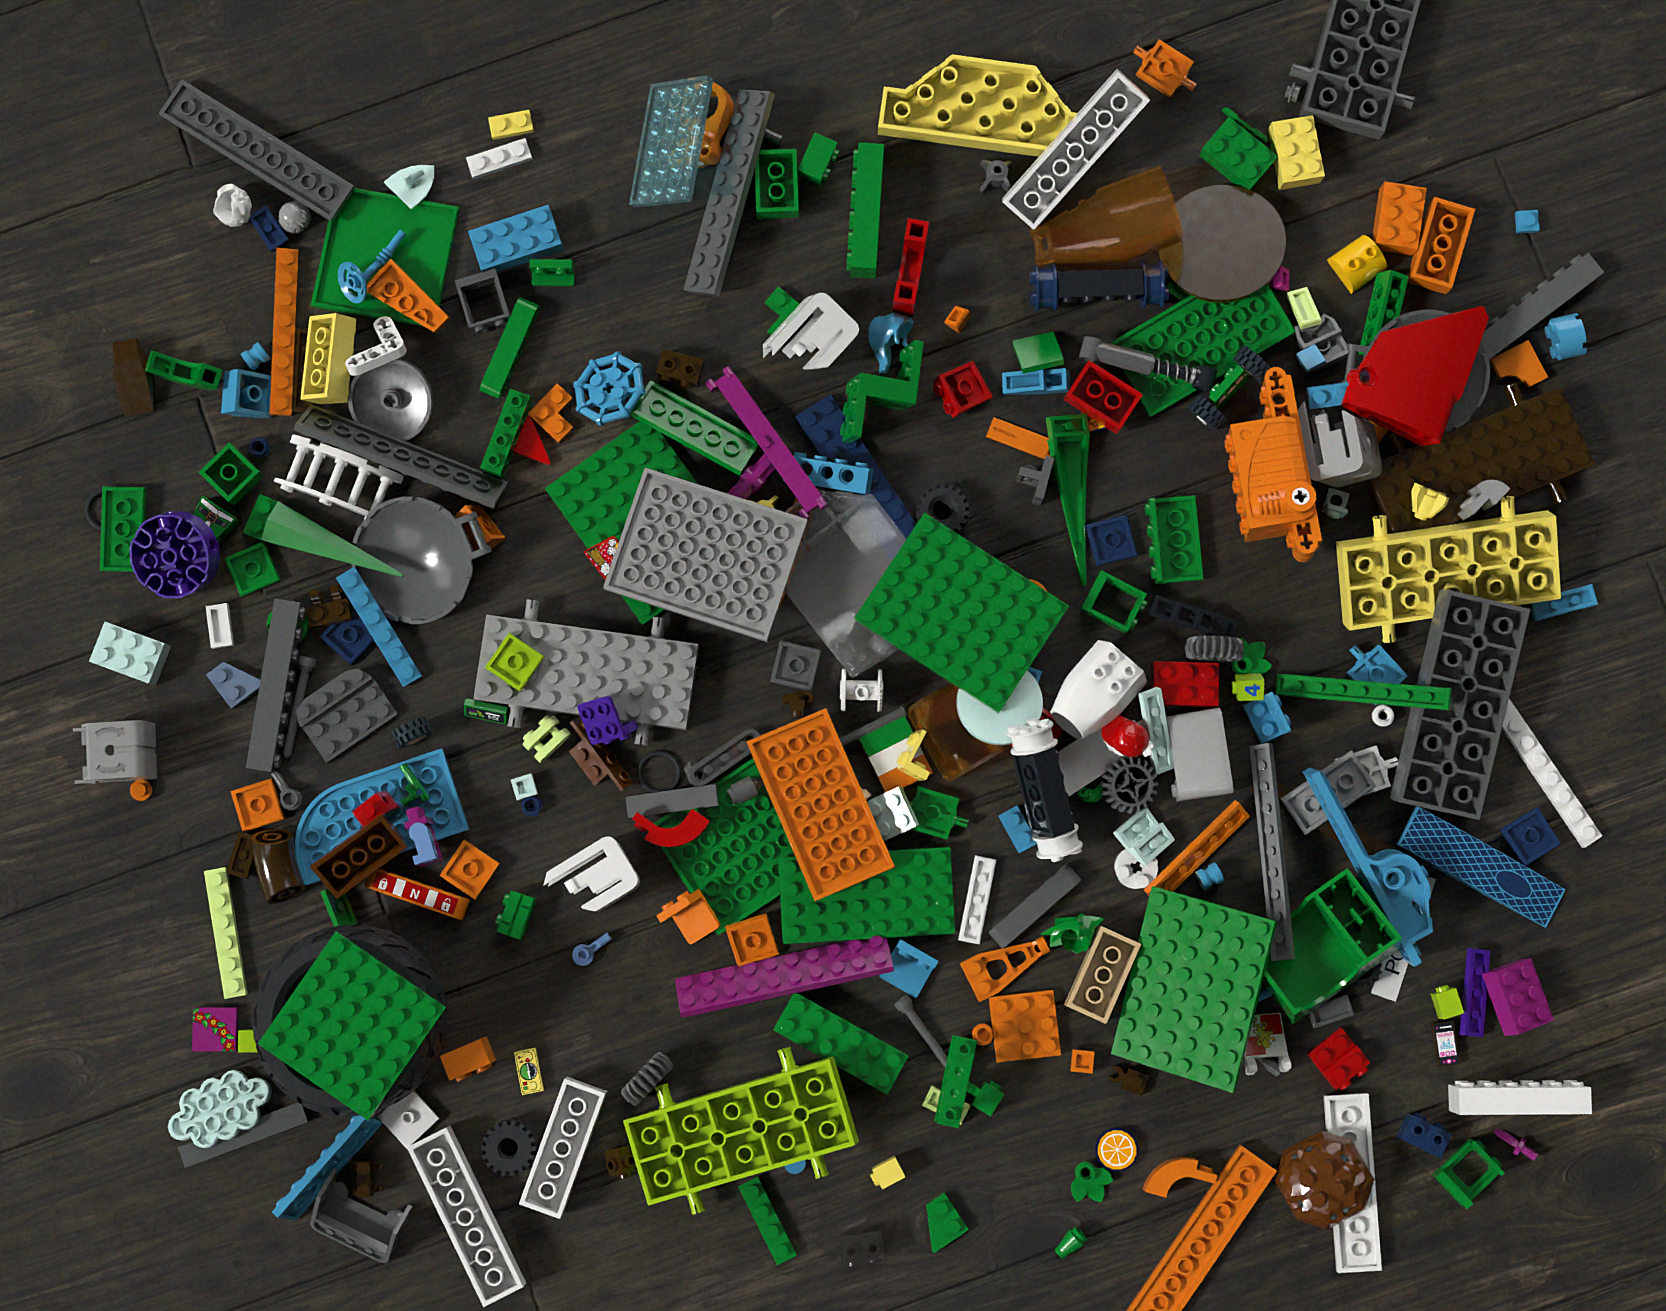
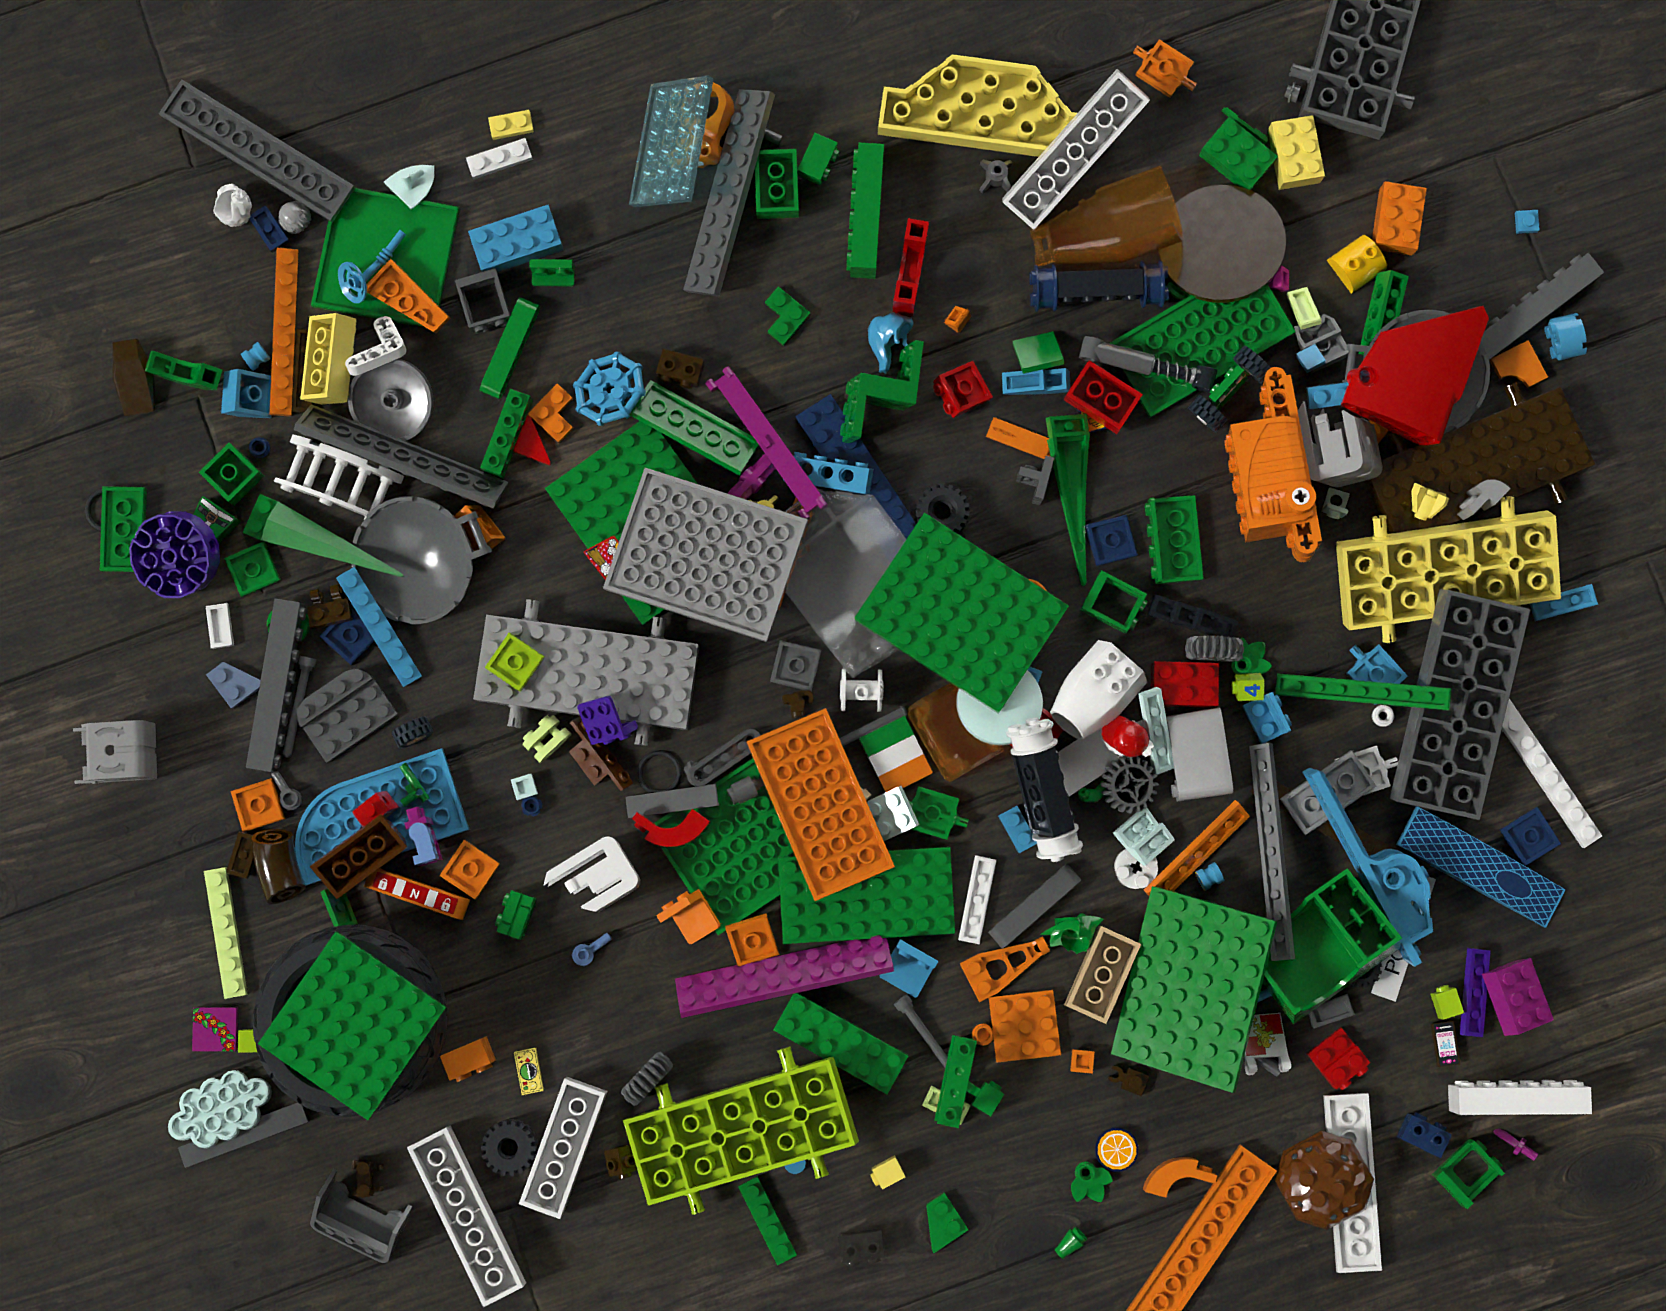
light aqua brick [89,622,171,686] -> none
orange plate [130,780,152,801] -> none
dark azure plate [272,1115,383,1221] -> none
white plate [378,1090,440,1148] -> none
tile [464,698,508,725] -> none
white piece [763,293,859,369] -> none
light yellow bracket [896,729,930,781] -> none
orange brick [1407,197,1475,294] -> none

